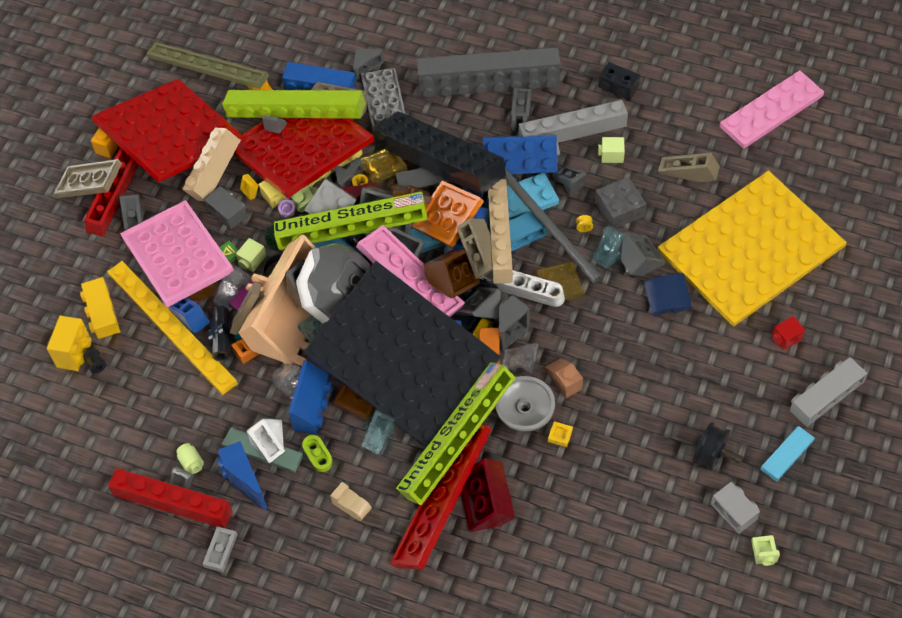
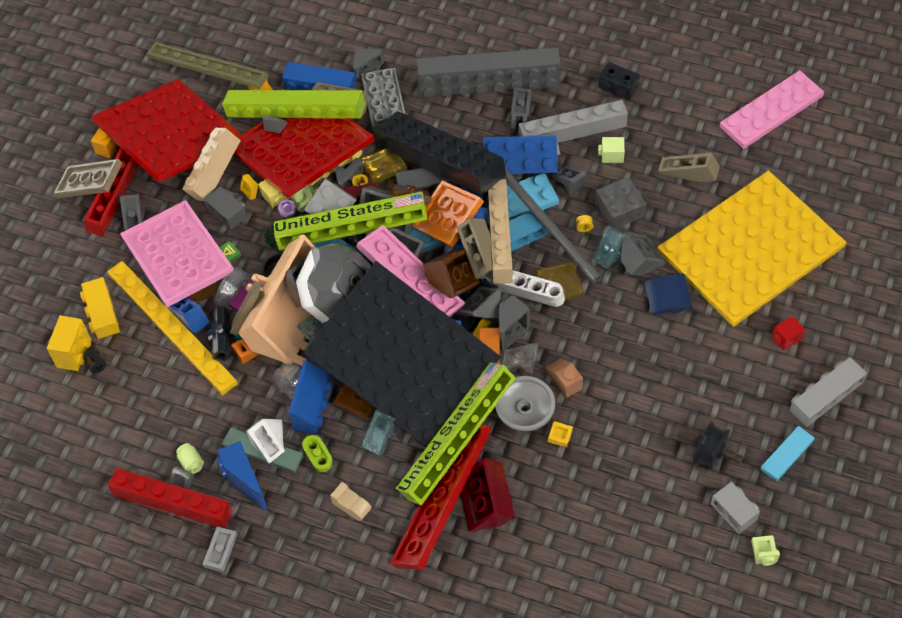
yellowish green brick [236,238,267,272] -> none

